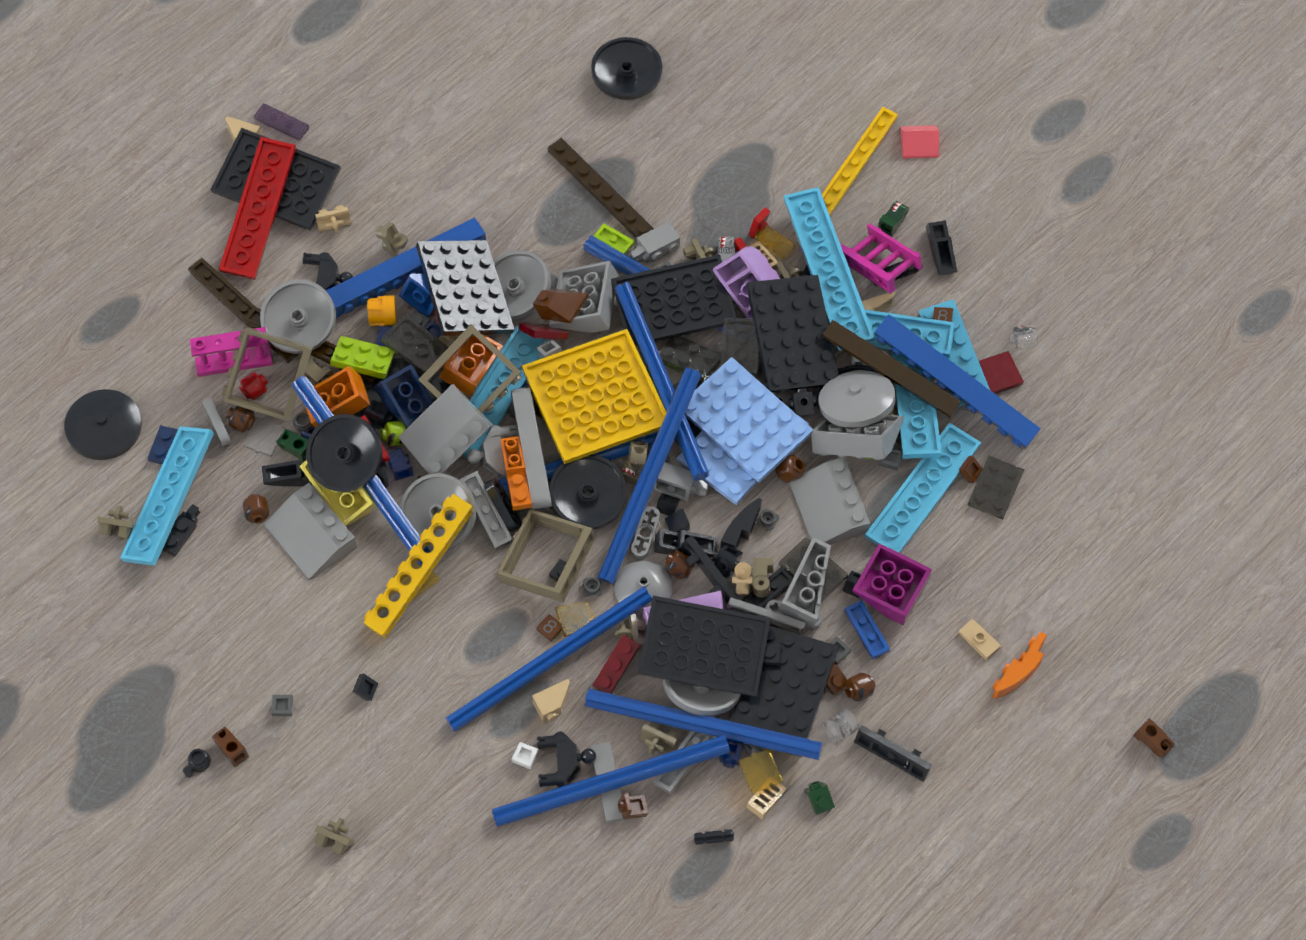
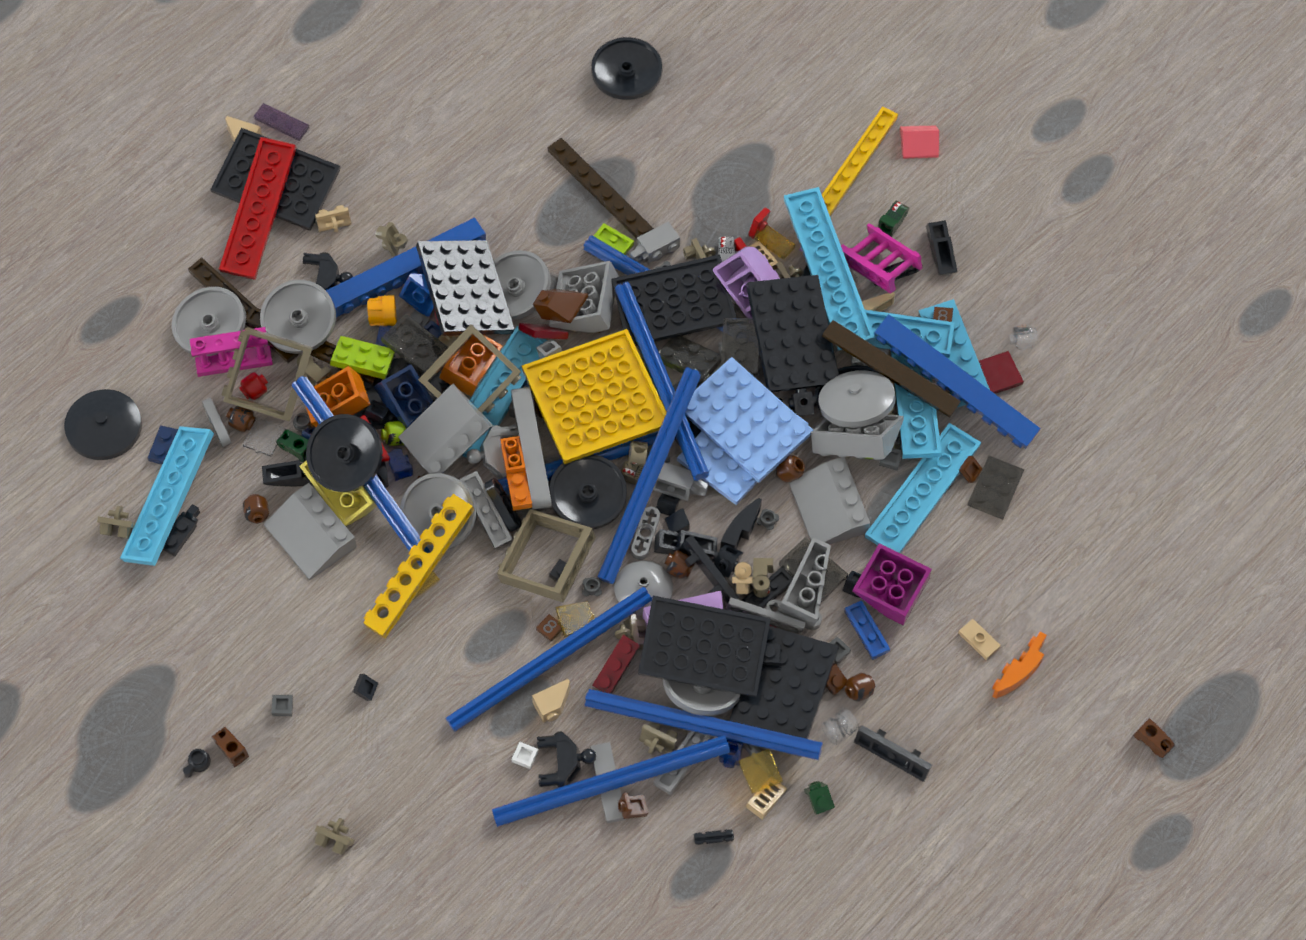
none -> light grey dish [172,287,246,356]

